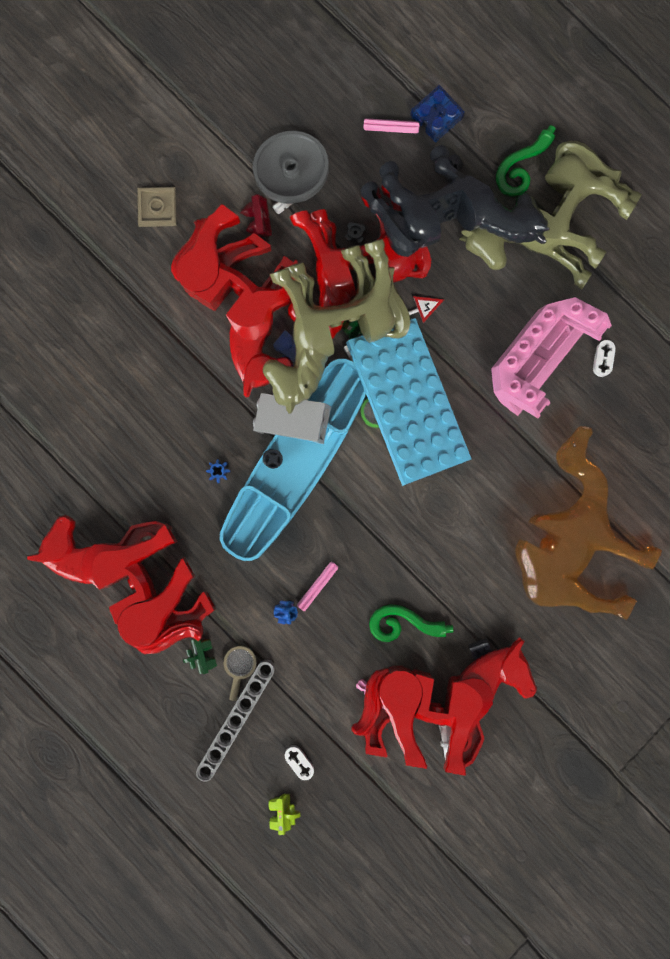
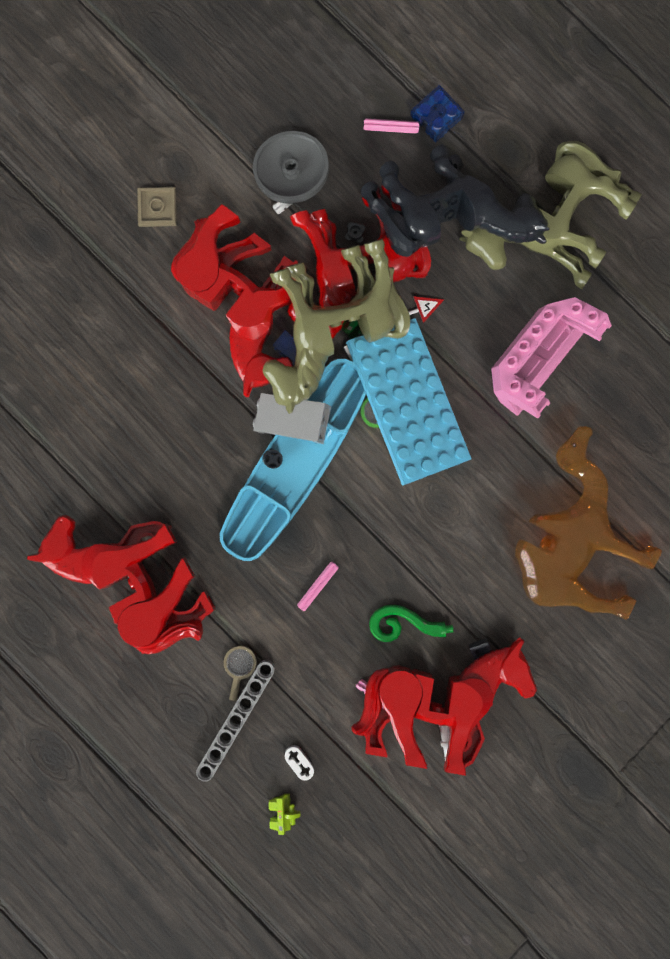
dark green hips [183,639,217,675] -> none
blue gear [206,459,231,483] -> none
dark red tile [240,194,272,237] -> none
blue gear [274,601,298,624] -> none
green plant [496,125,556,197] -> none
white beam [593,340,615,377] -> none

